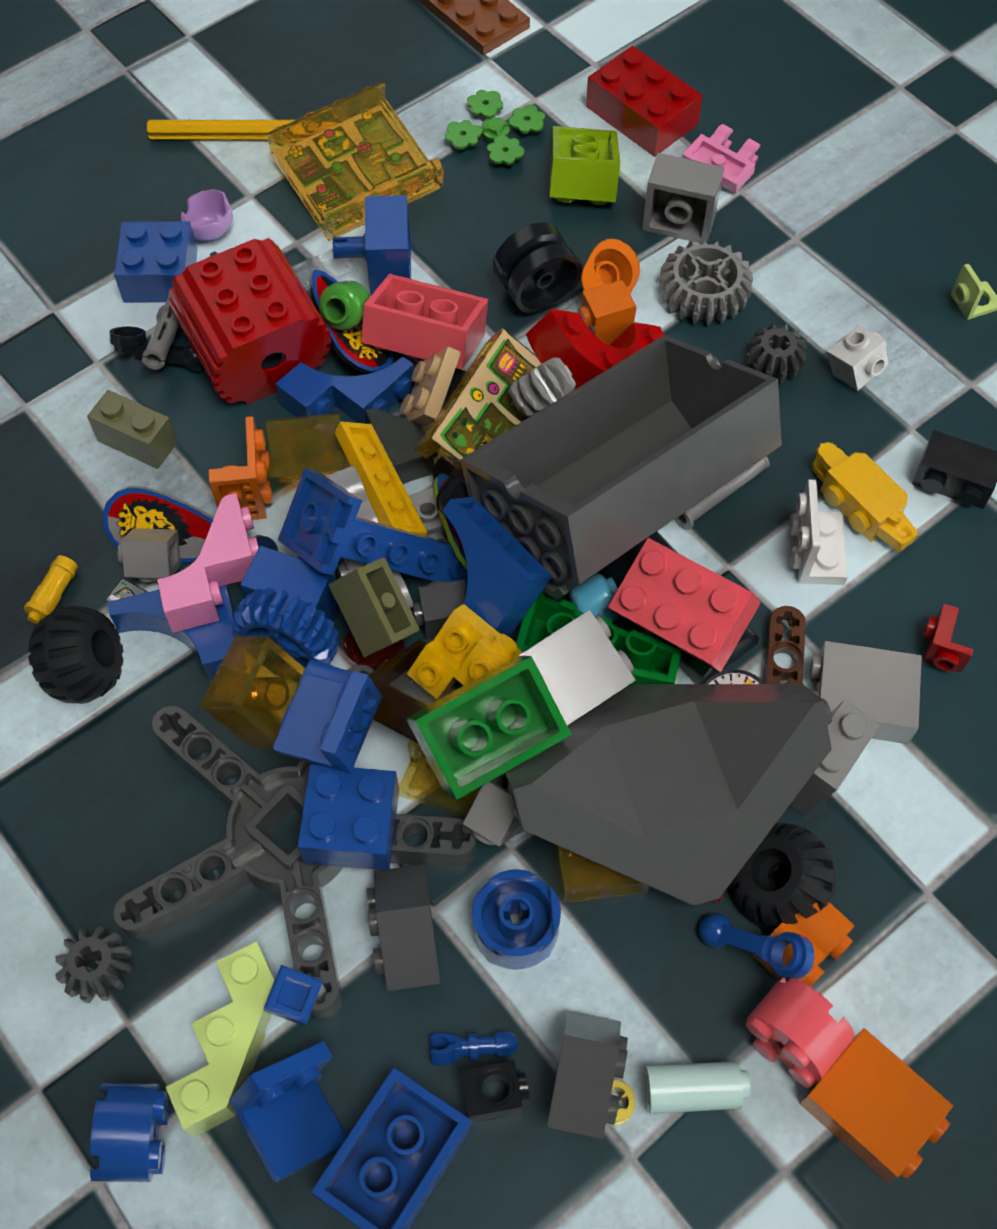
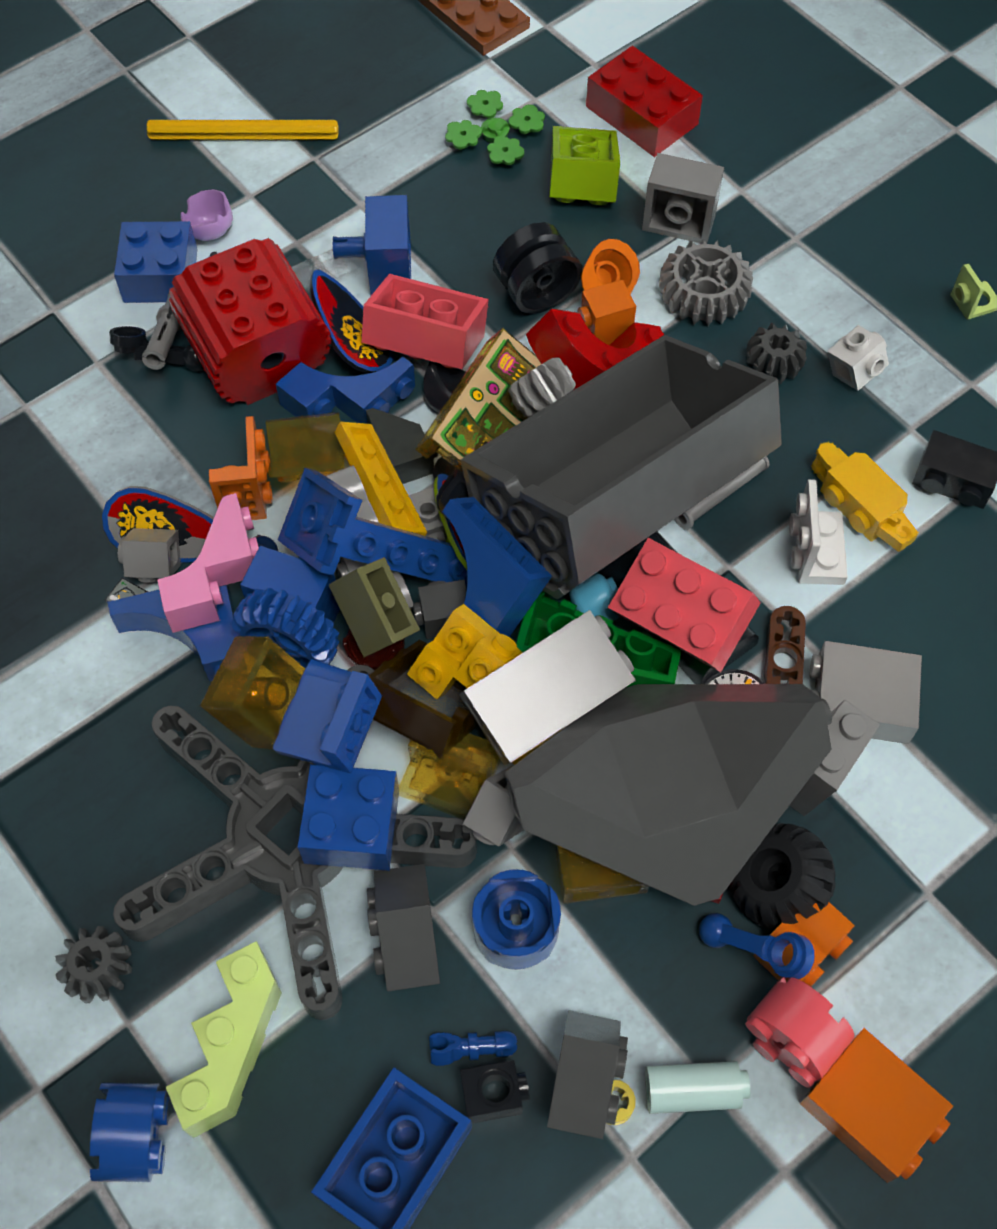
yellow piece [23,555,78,624] -> none
black wheel [28,606,124,704] -> none
olive brick [87,390,178,469] -> none
blue bracket [229,1041,348,1182] -> none
blue tile [263,965,323,1027] -> none
clear yellow panel [268,81,444,241] -> none
bright green head [319,280,370,331] -> none
tan plate [400,346,461,428] -> none
green brick [406,656,572,800] -> none
bright pink plate [682,124,761,193] -> none
red bracket [922,604,973,672] -> none

